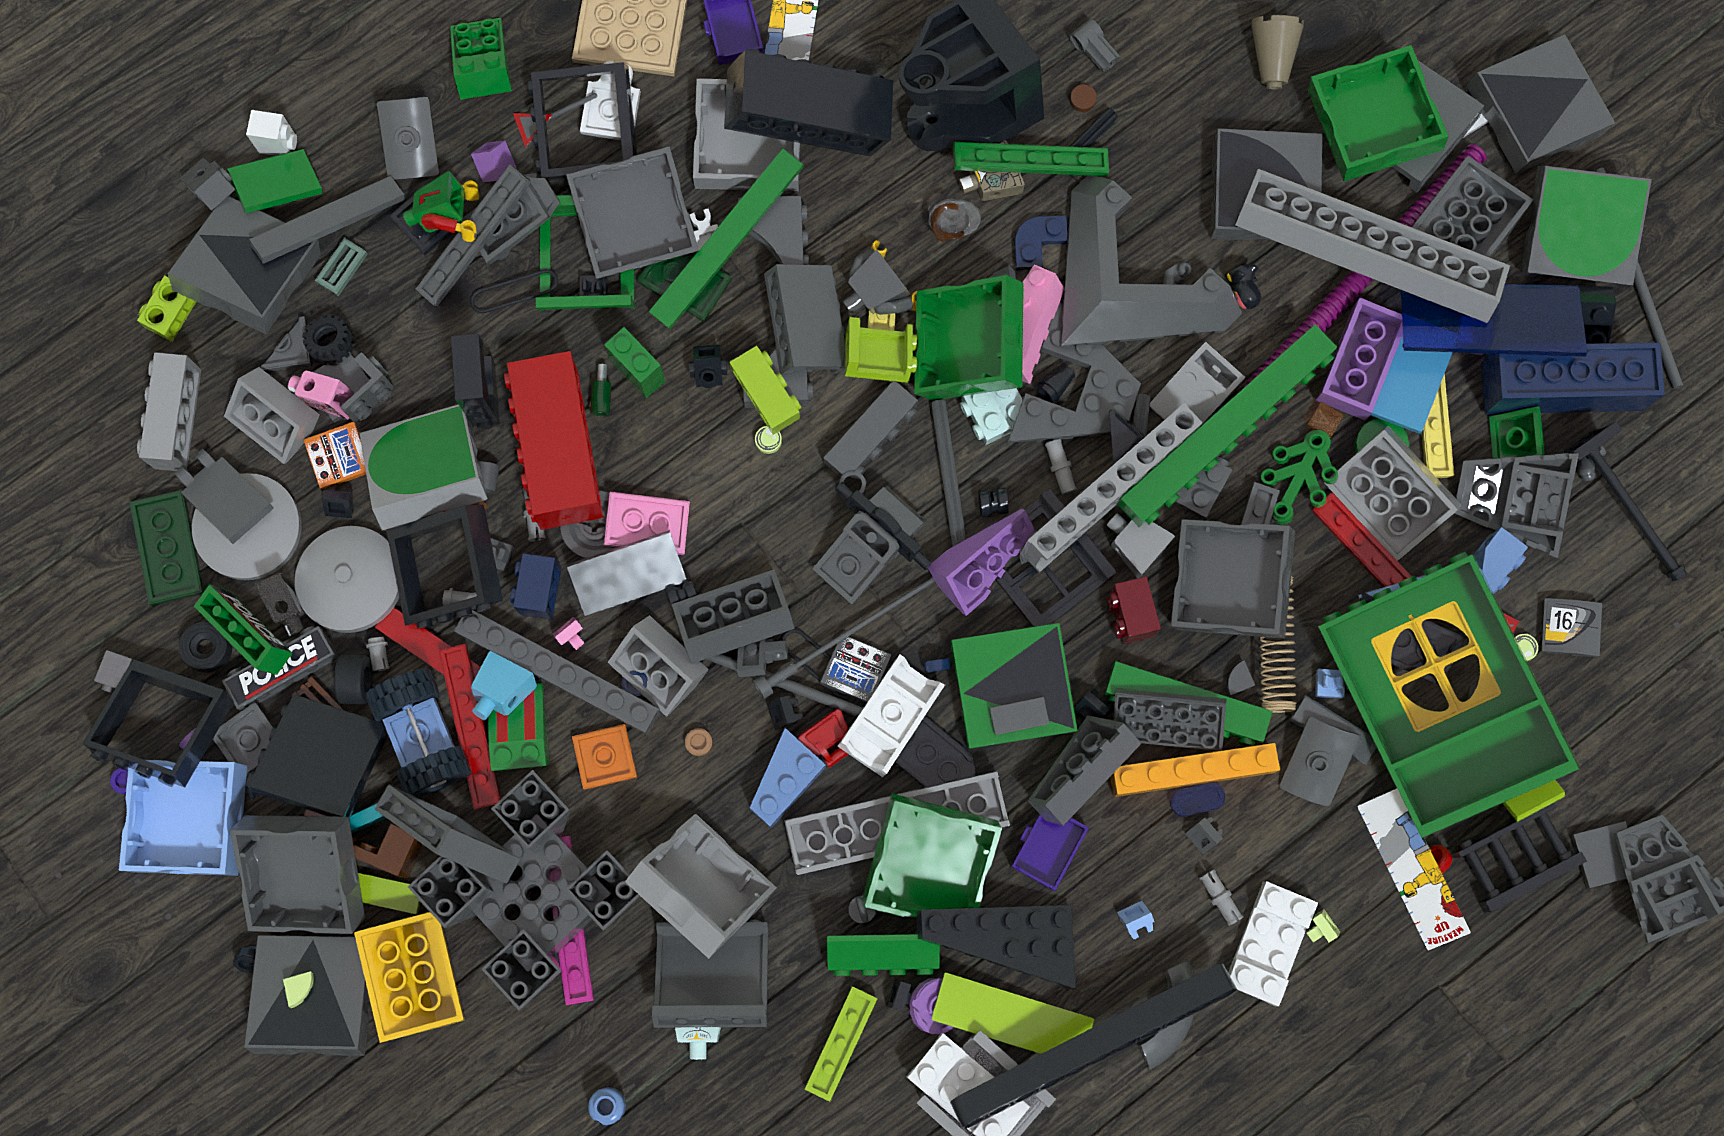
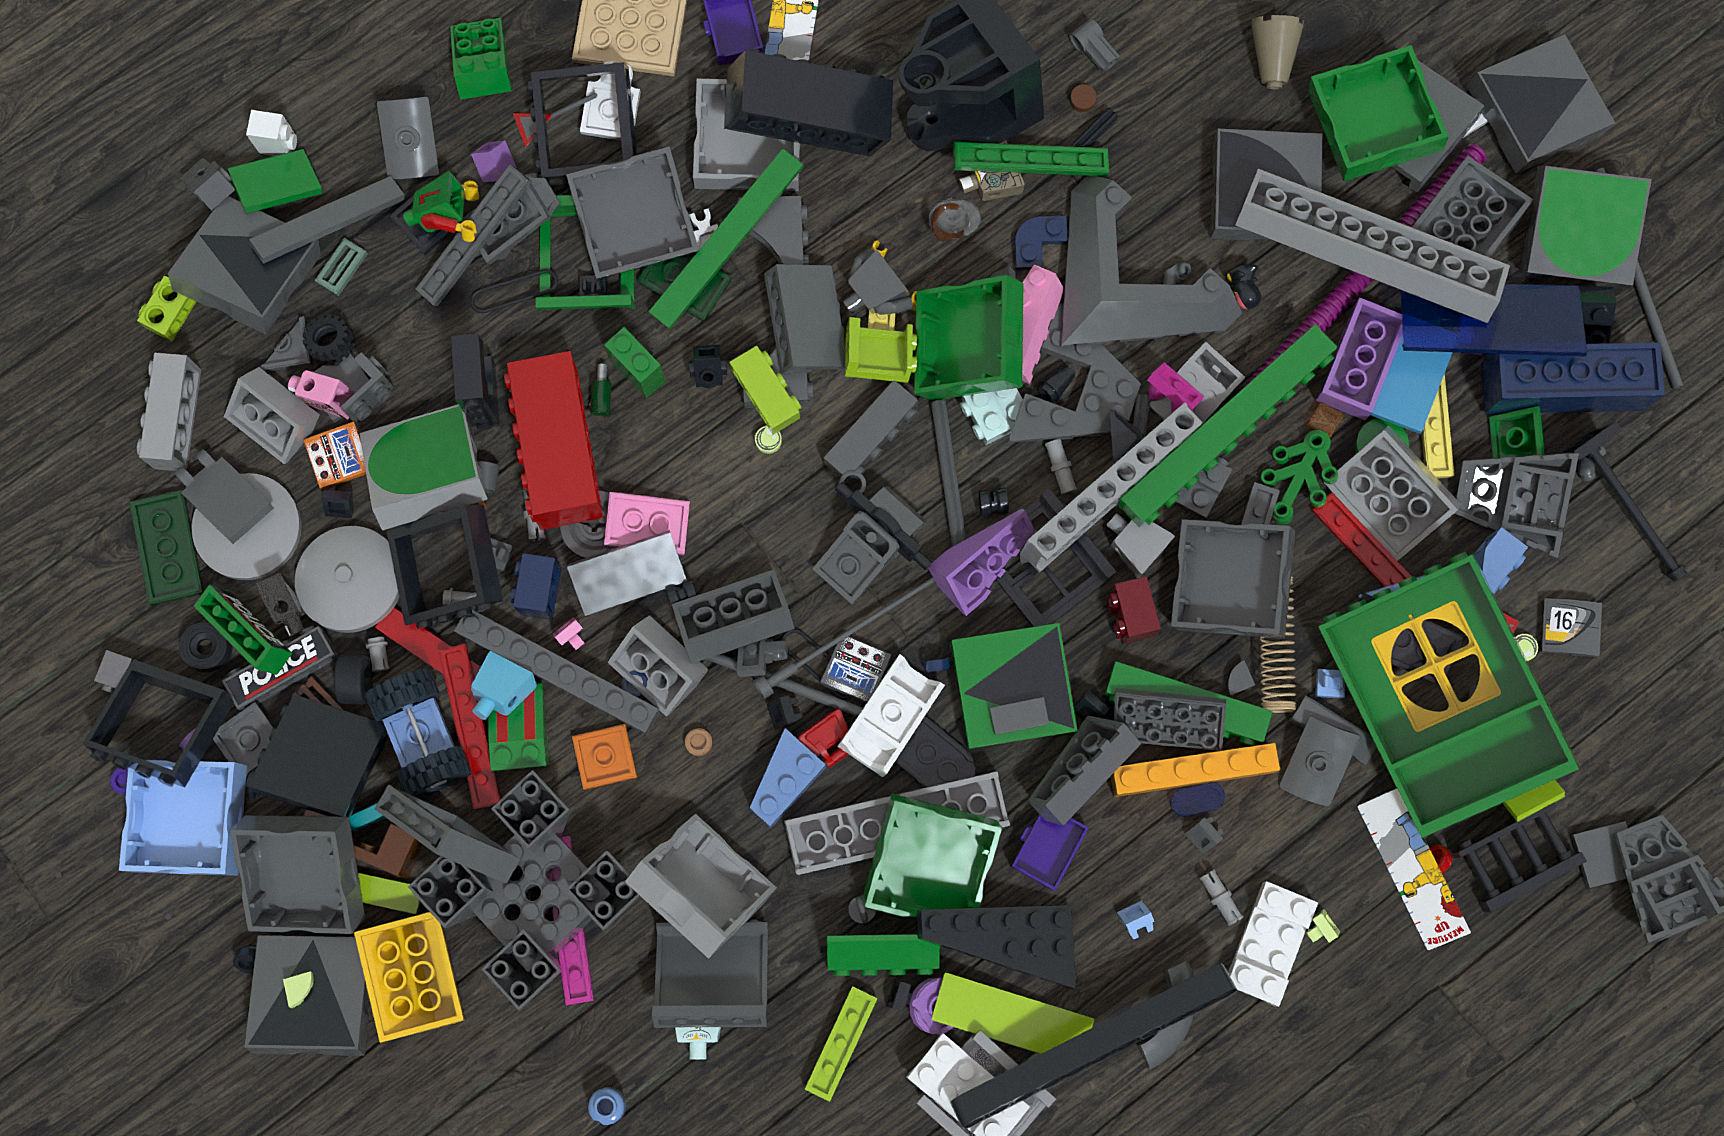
none -> dark pink tile [1147,362,1204,413]

